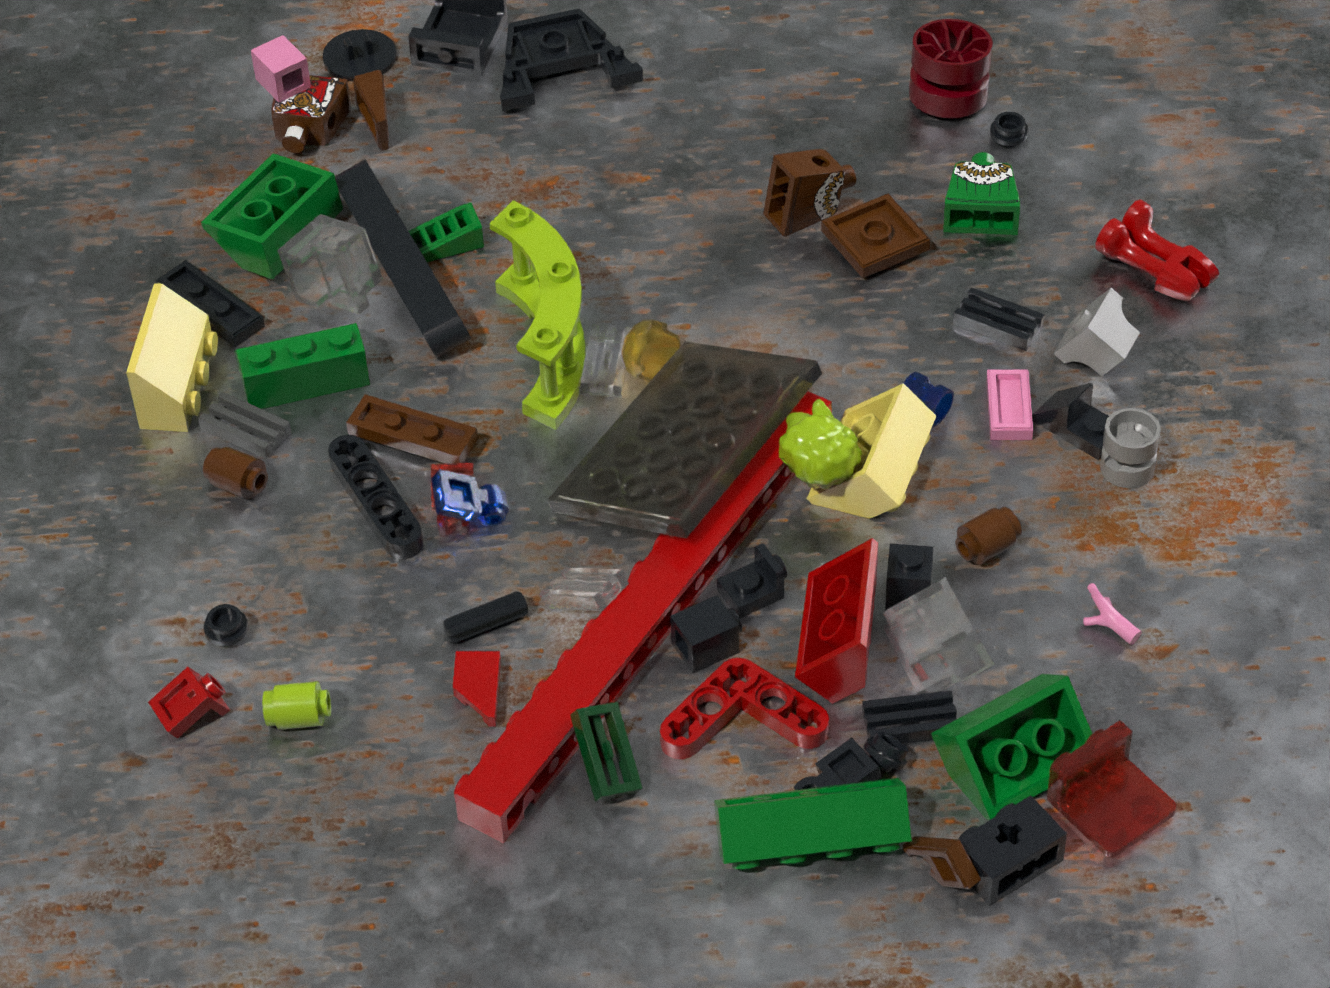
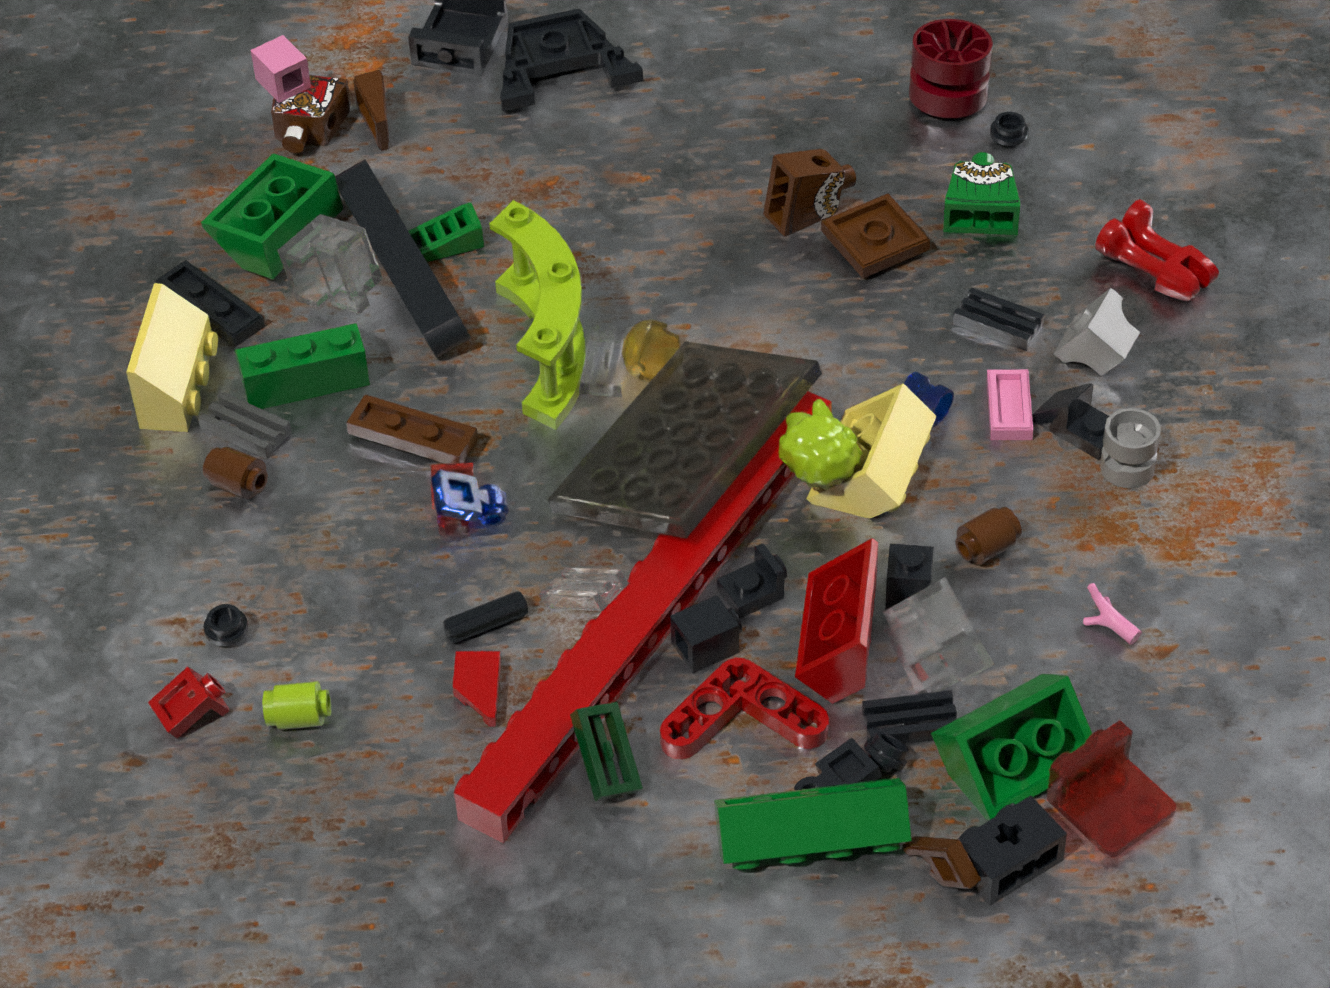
black piece [323,29,396,82] -> none
black beam [328,435,423,559] -> none

